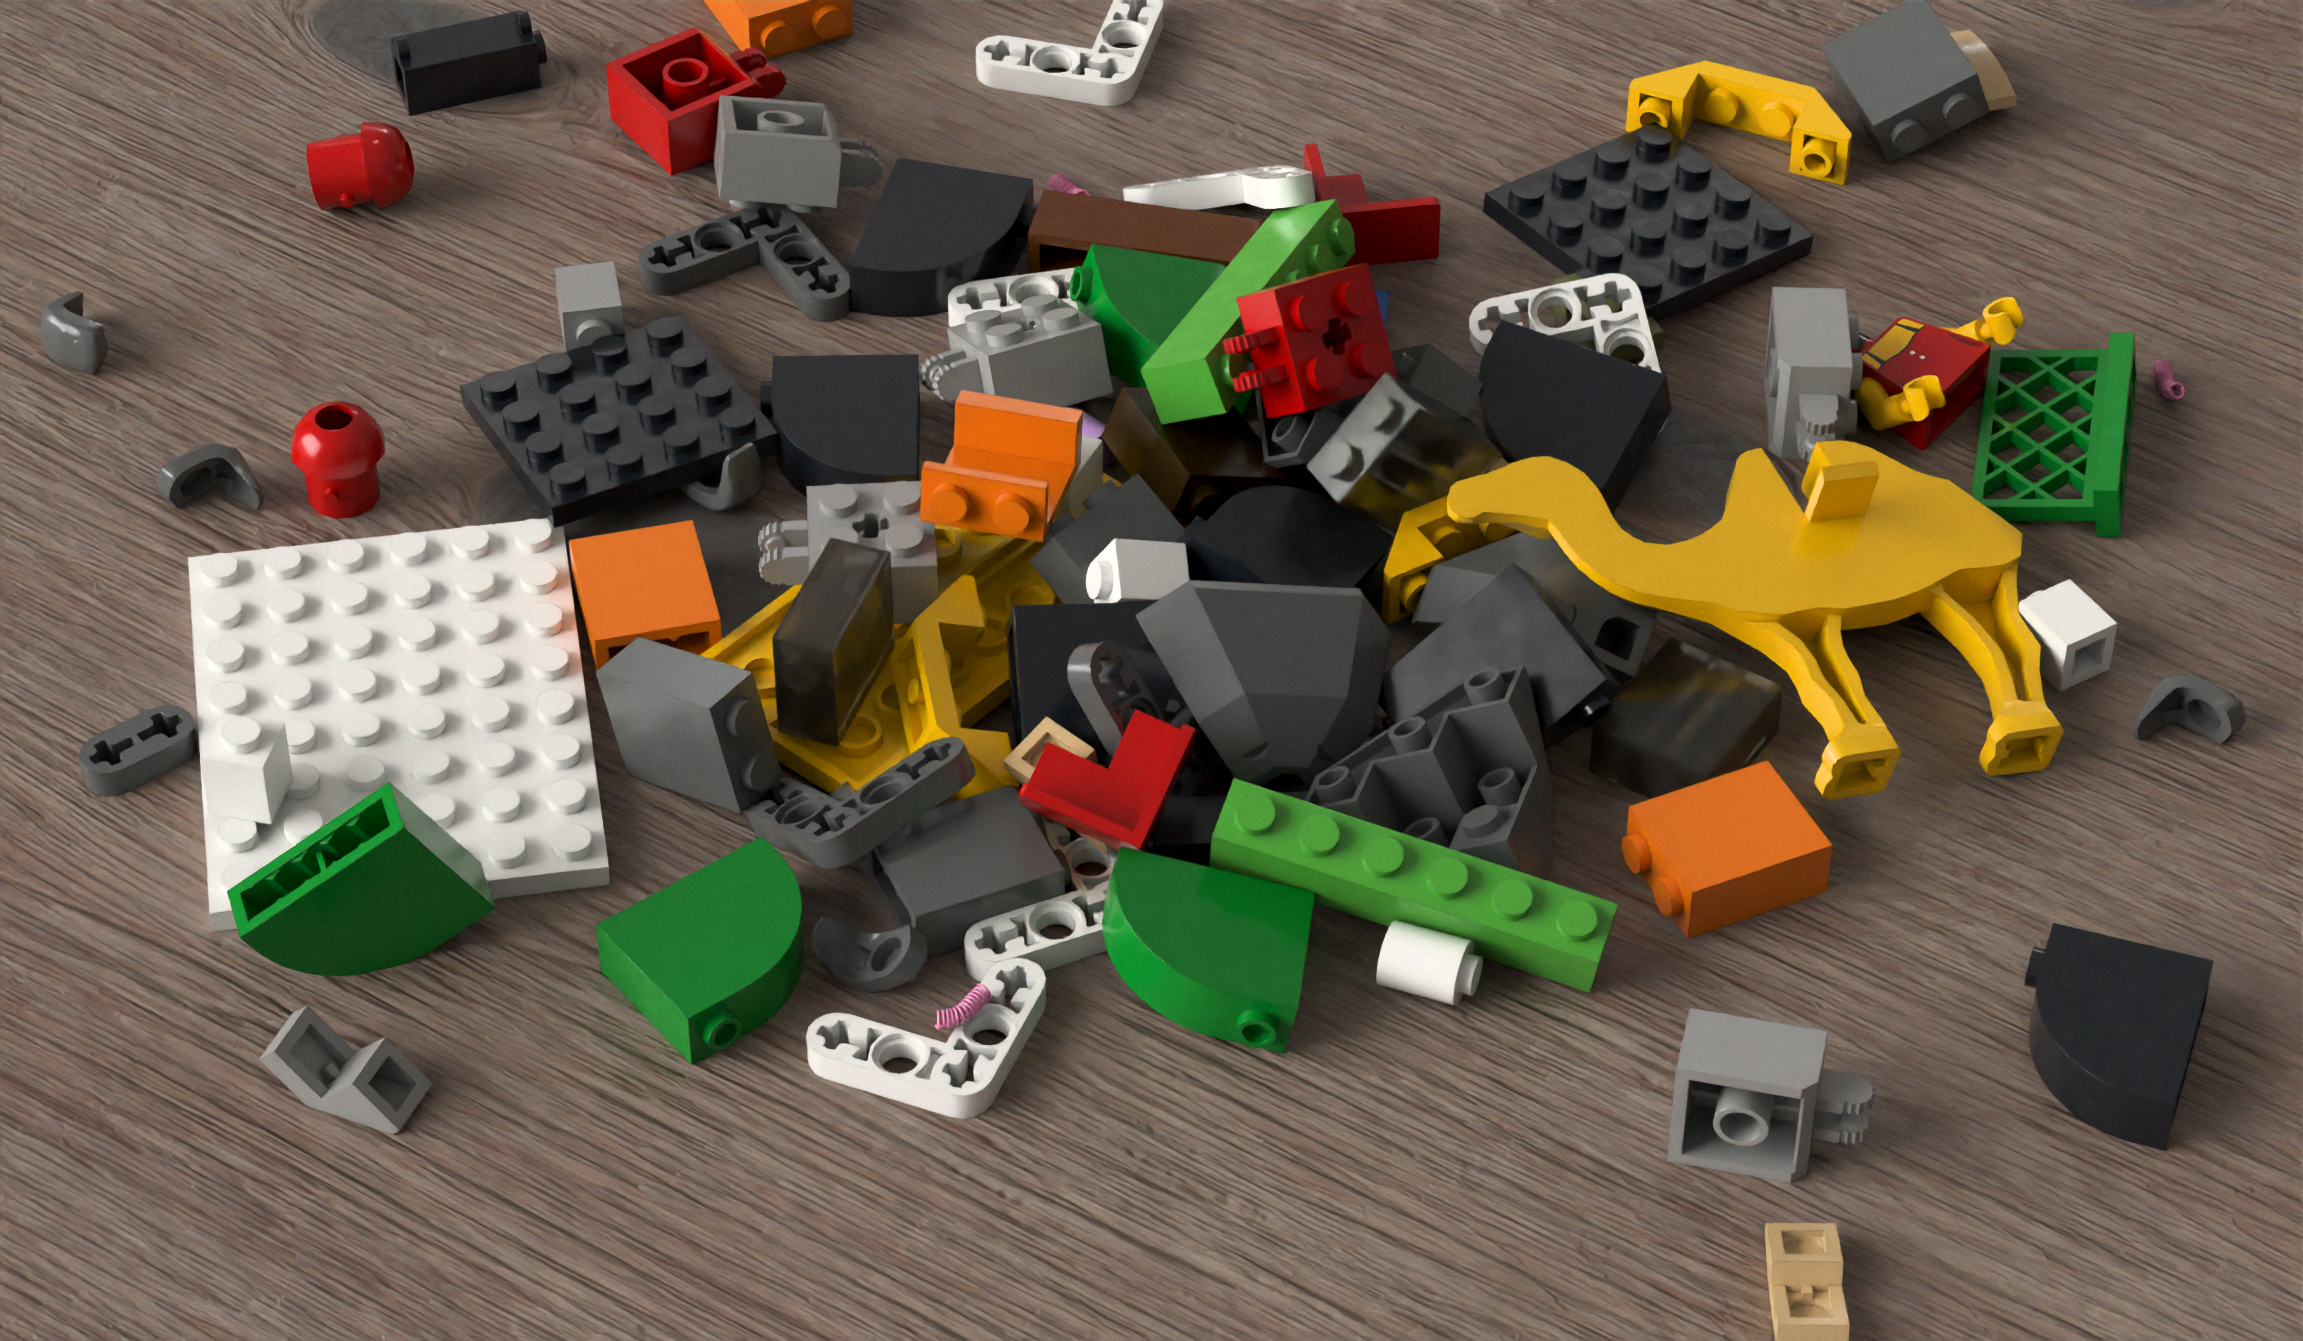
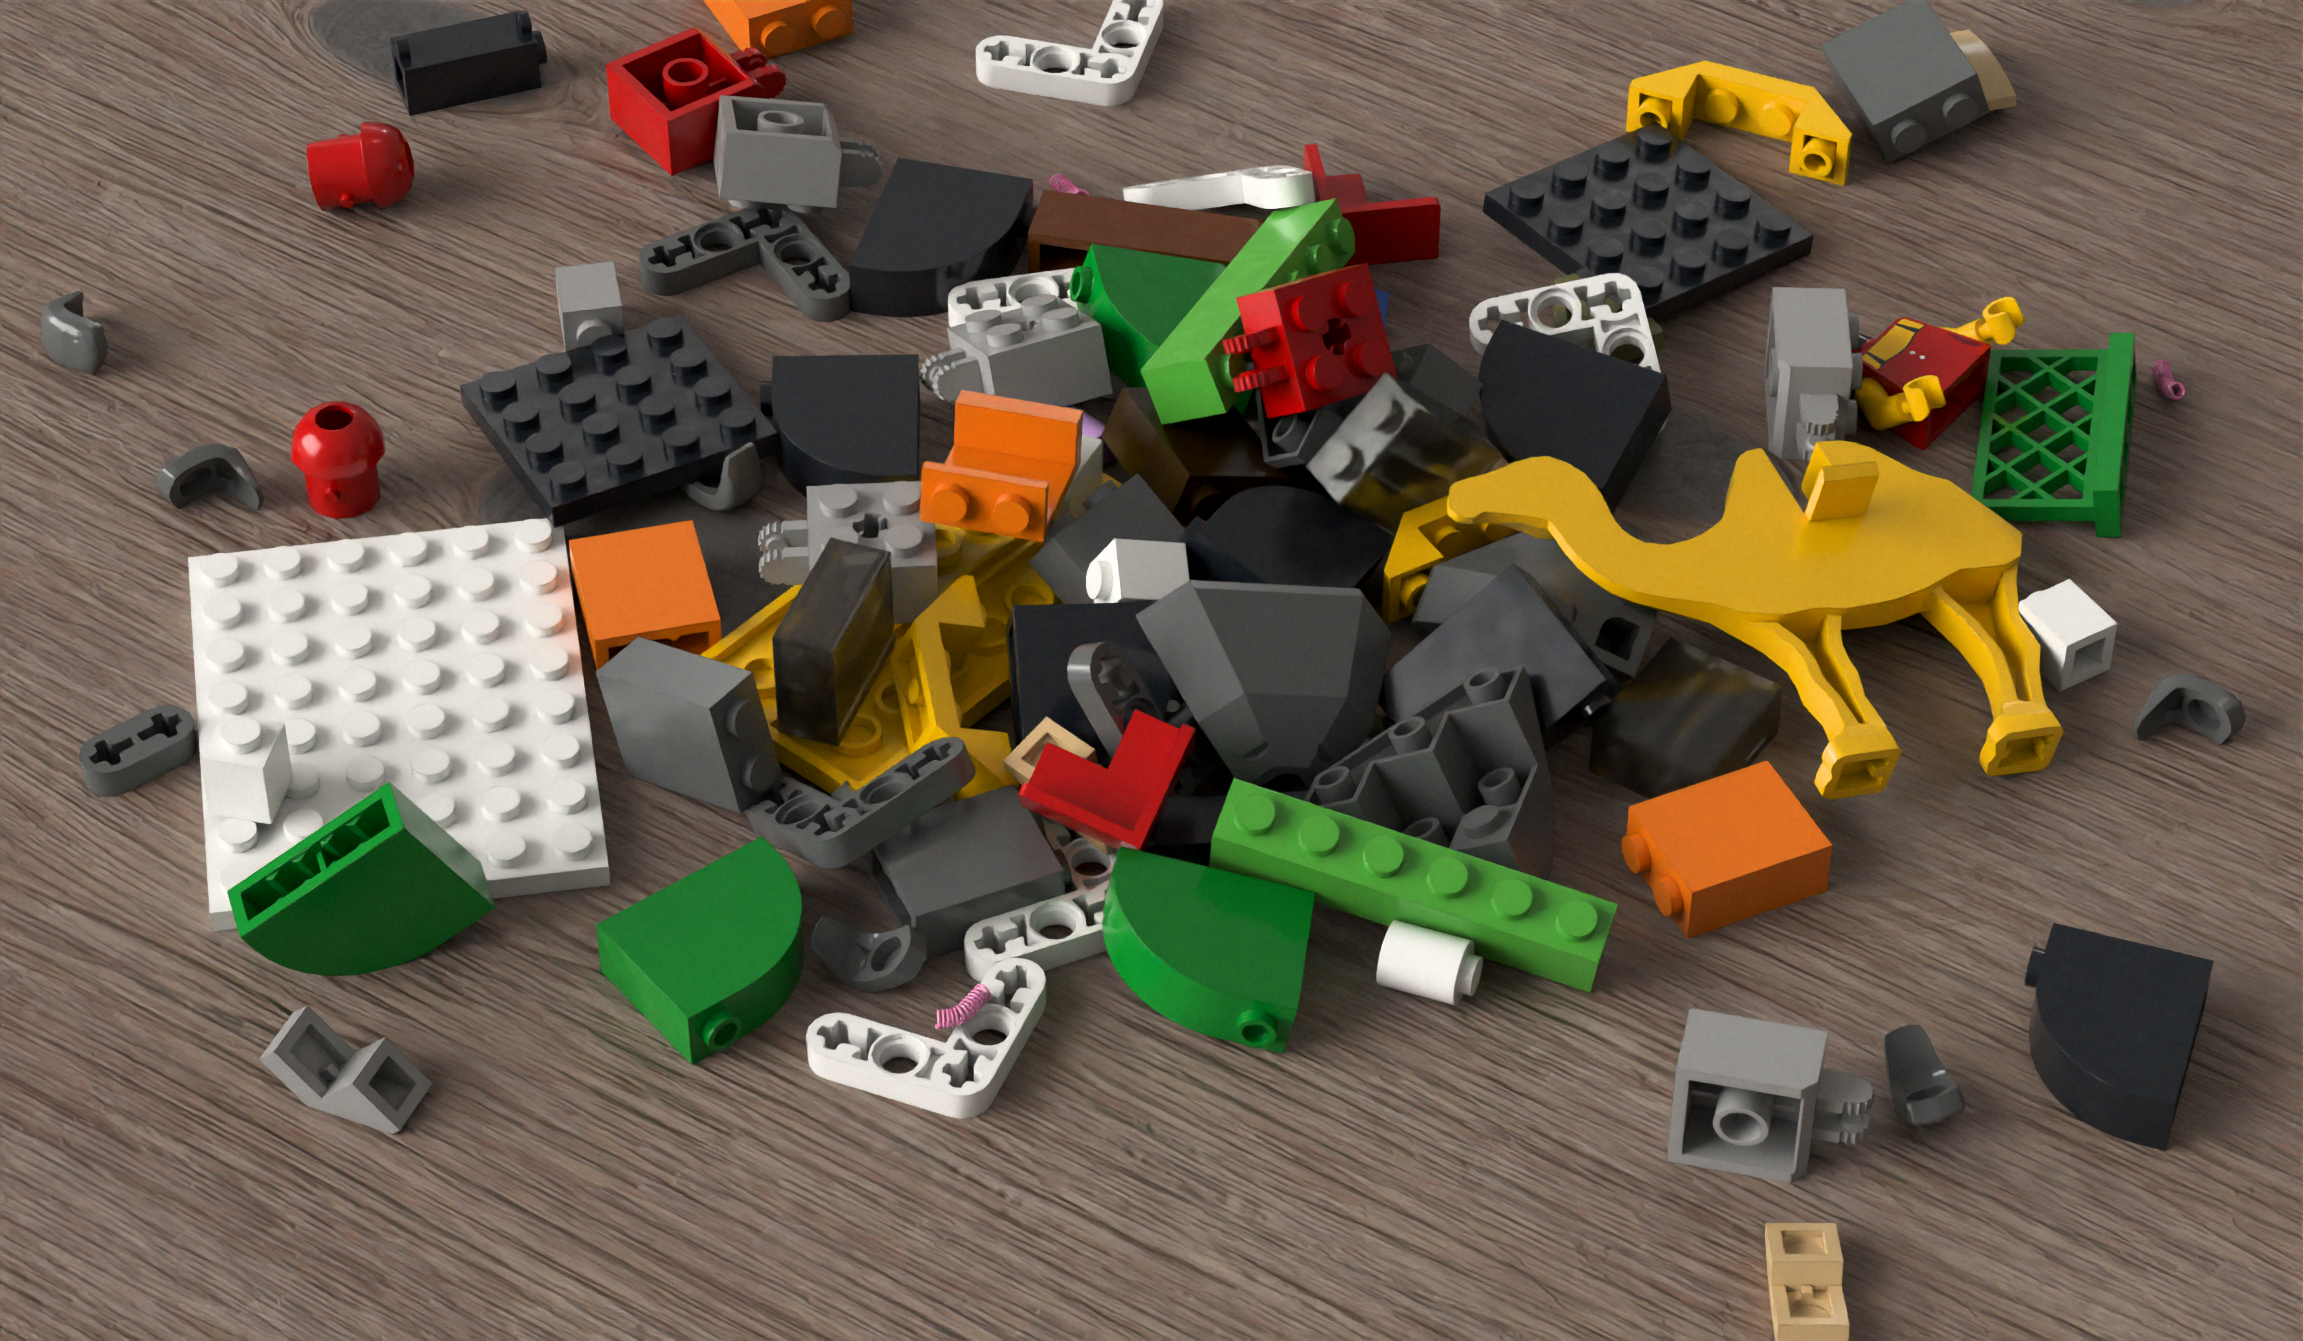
none -> dark grey hair [1883,1024,1965,1127]

